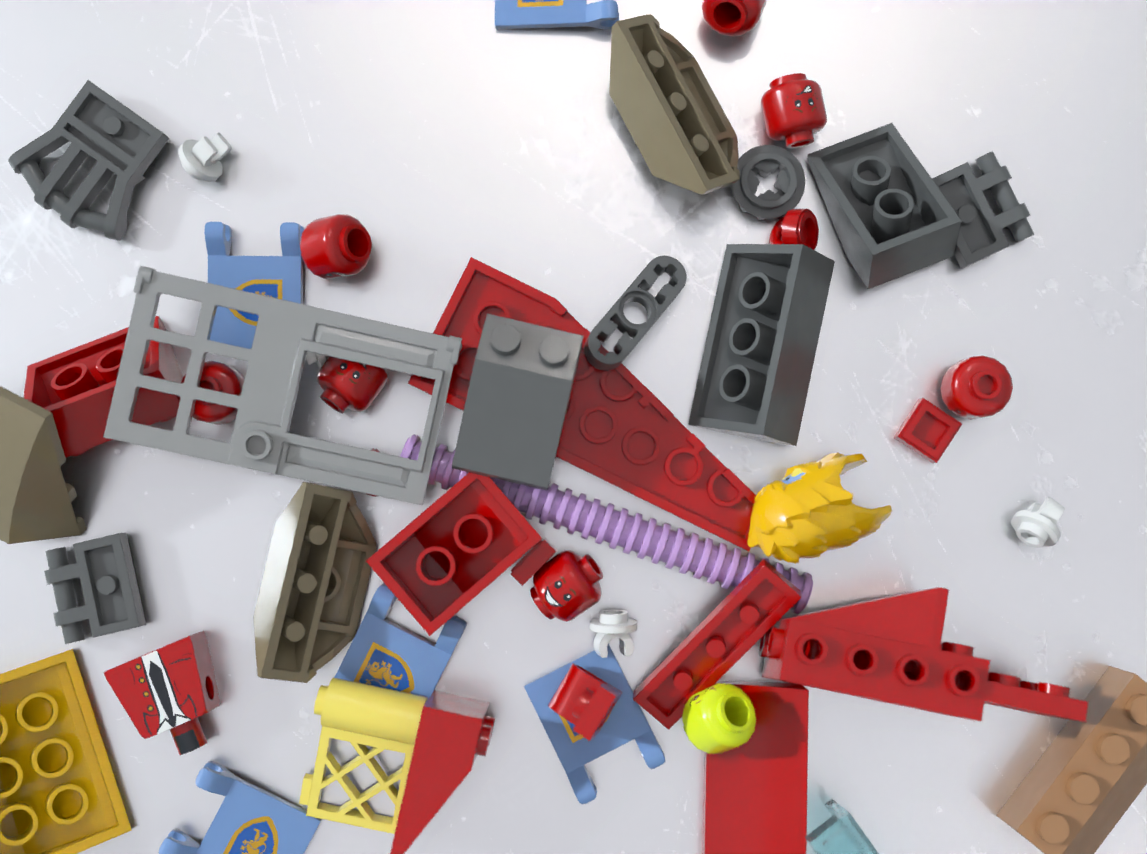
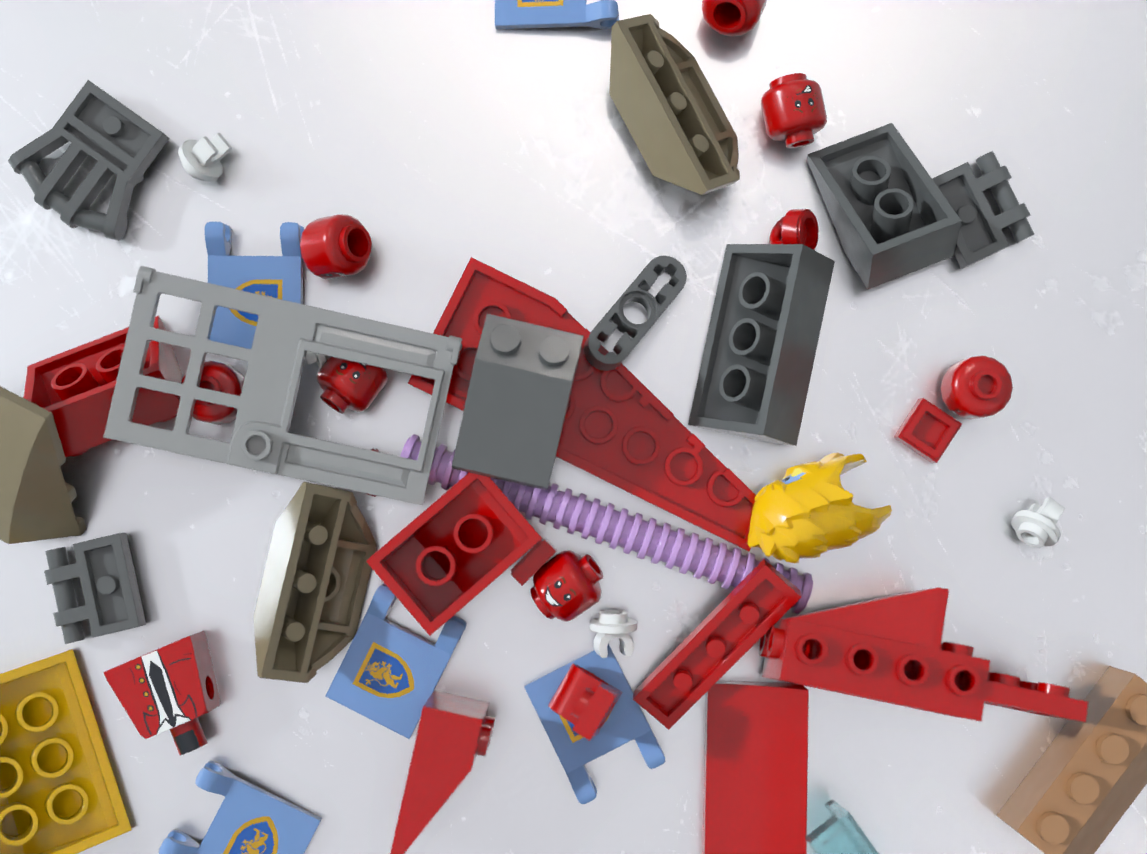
light yellow piece [299,677,428,834] -> none
neon yellow head [682,683,756,754] -> none
dark grey gear [731,145,805,220] -> none

